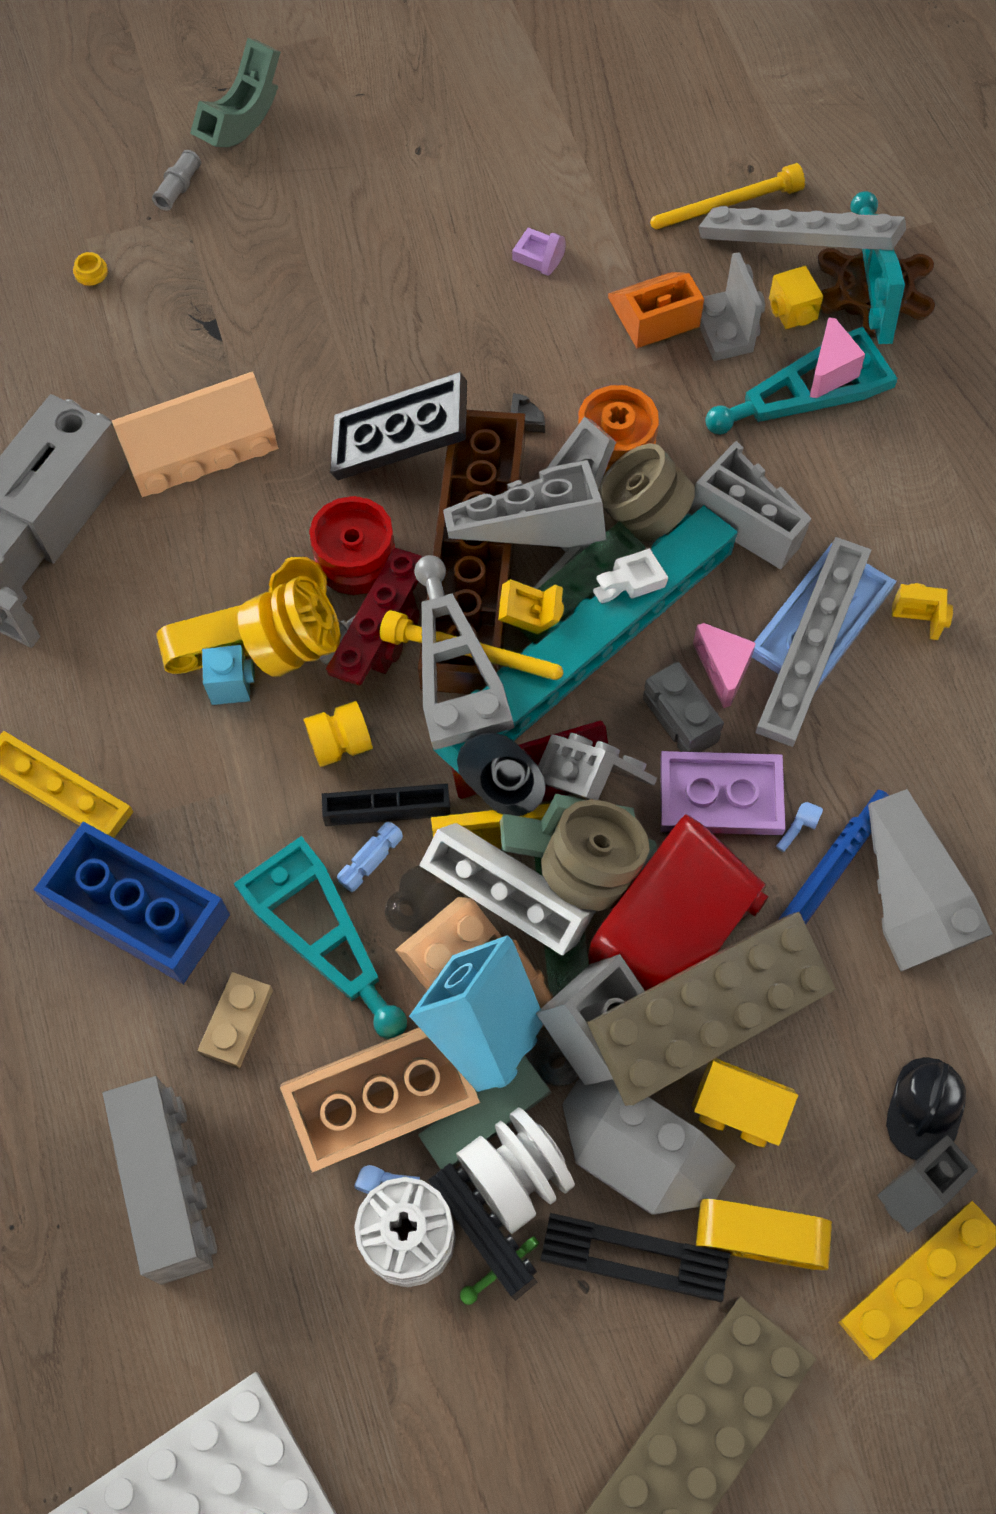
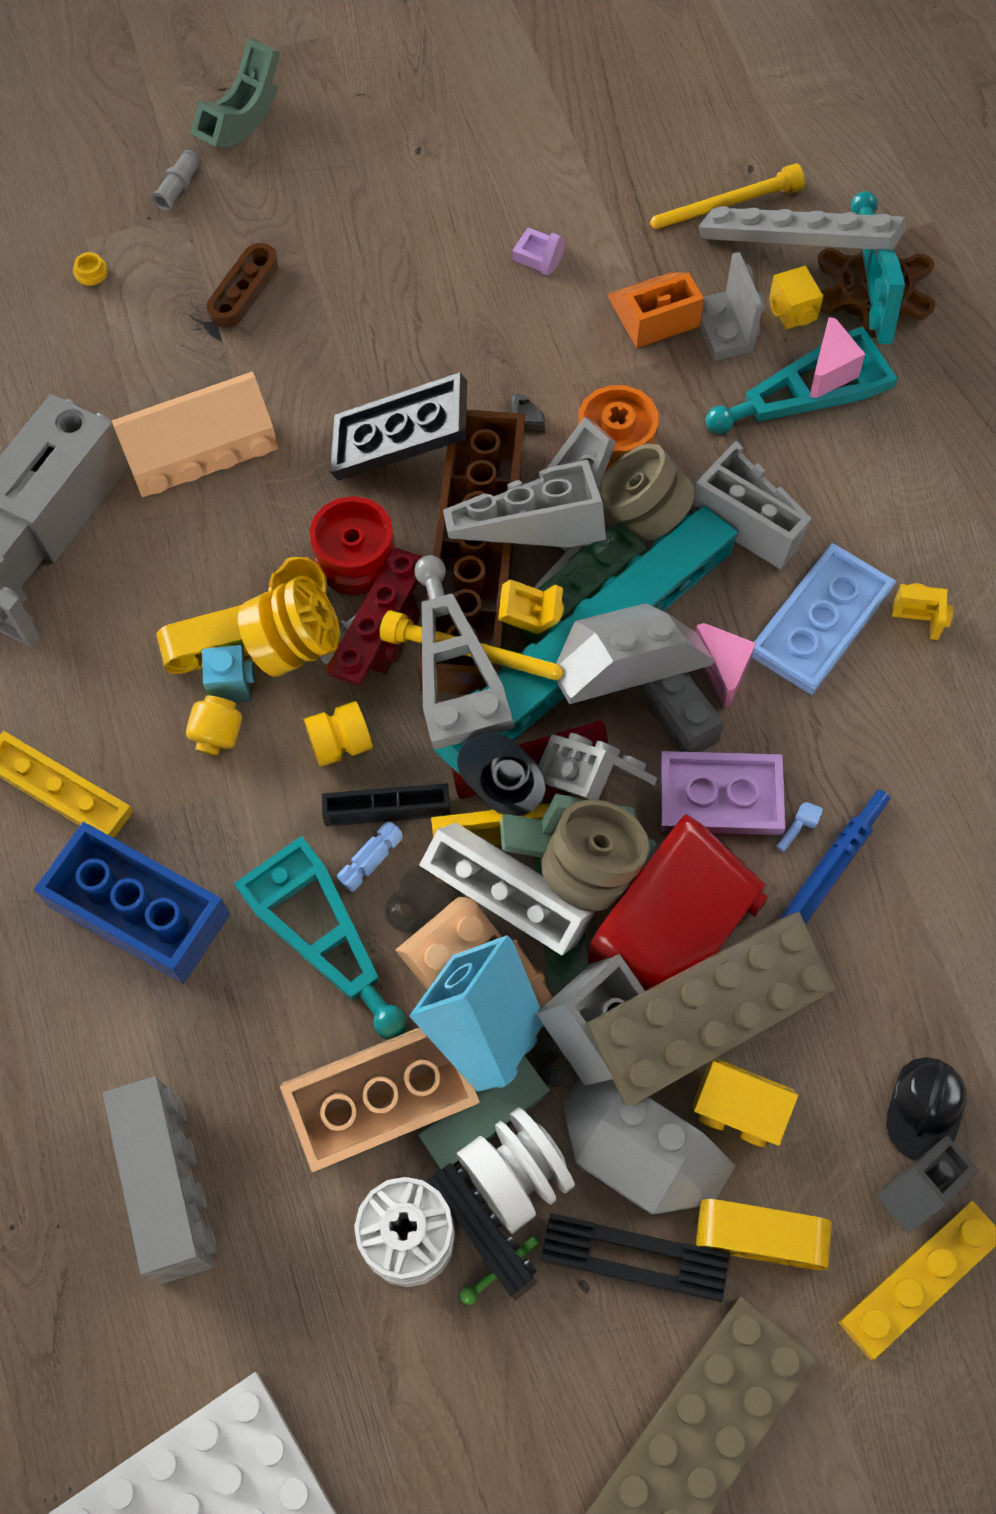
tan plate [197,972,273,1069] -> none
light blue hand [354,1165,420,1194] -> none
white plate [593,548,668,603] -> none
light grey plate [755,537,872,747] -> none
light grey wedge [868,789,993,972] -> none
none -> yellow head [186,695,242,756]
none -> reddish brown plate [207,243,278,328]
none -> light grey wedge [556,603,714,704]

